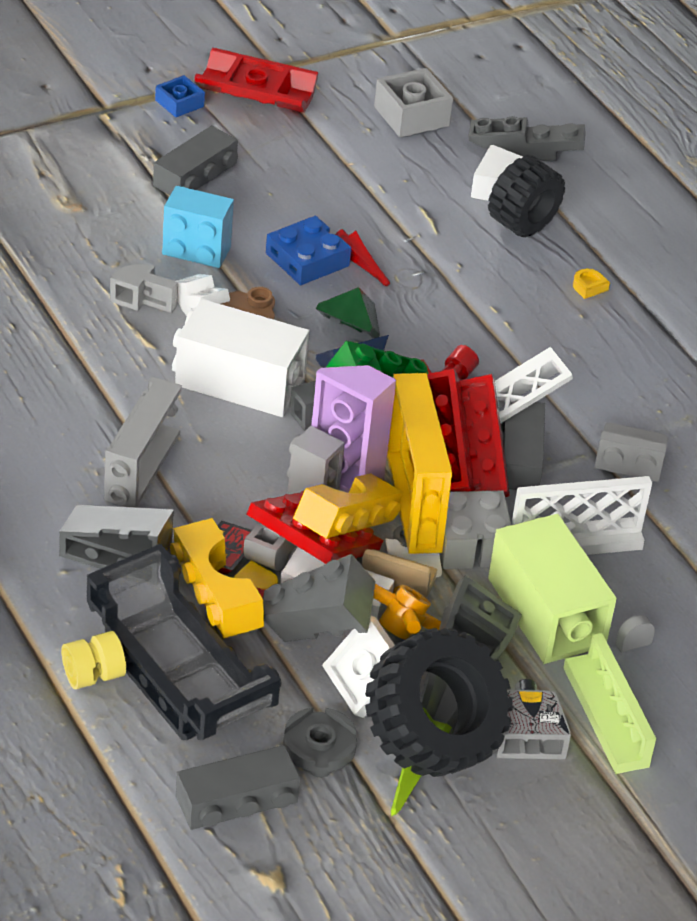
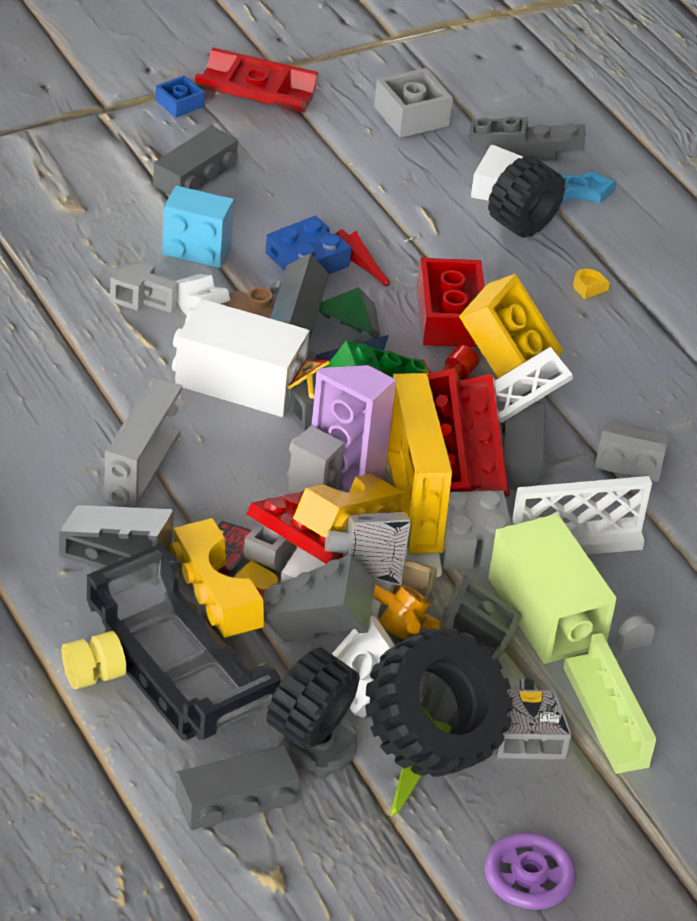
none -> black tyre [266,647,360,750]
none -> dark grey brick [270,253,329,344]
none -> yellow piece [288,358,330,399]
none -> light grey torso [325,512,411,586]
none -> red brick [417,258,485,347]
none -> yellow brick [459,274,564,379]
none -> medium lavender plate [484,833,576,910]
none -> dark azure tile [559,171,616,204]

